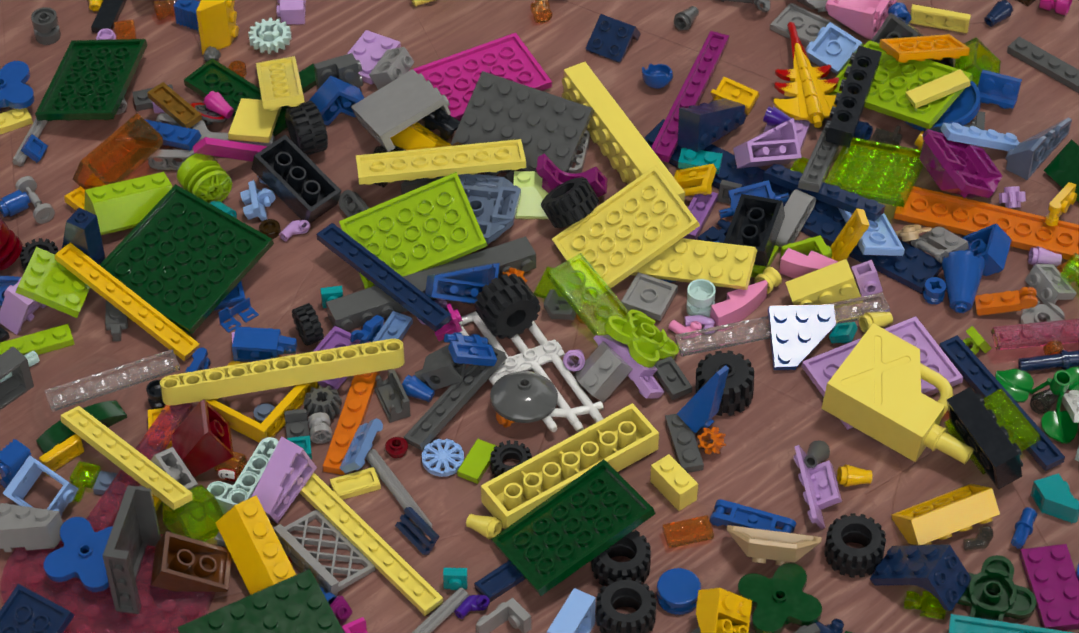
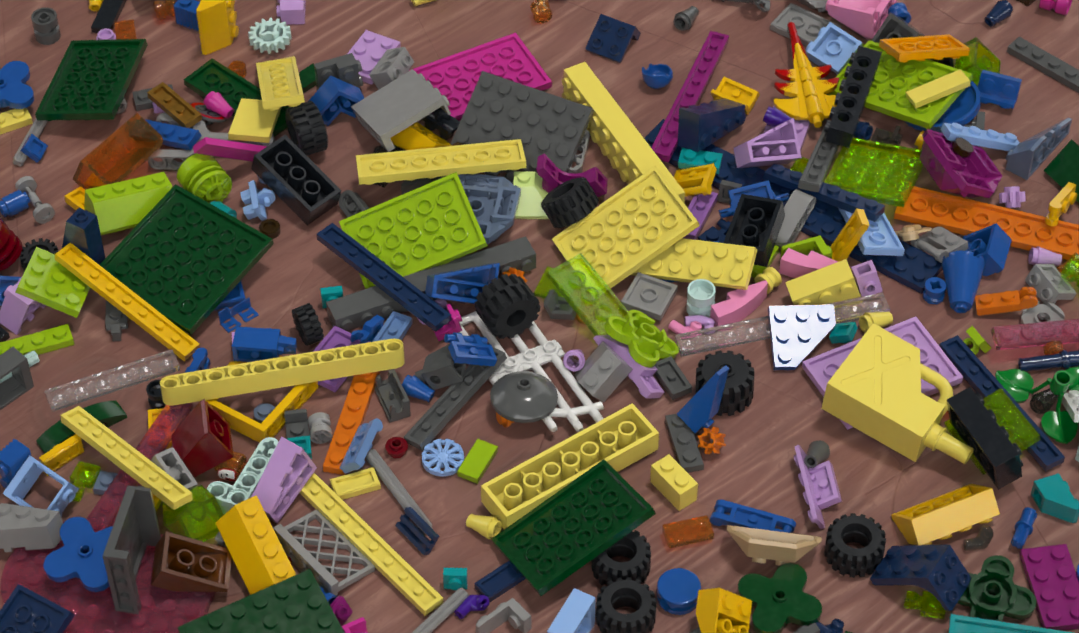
dark grey hinge [203,47,221,62] -> none
lavender arm [279,220,310,241] -> none
dark grey gear [303,384,342,420] -> none
black tyre [490,440,532,478] -> none
yellow cone [837,464,872,487] -> none
light yellow tile [909,4,971,33] -> none
none -> dark brown tile [952,138,974,157]

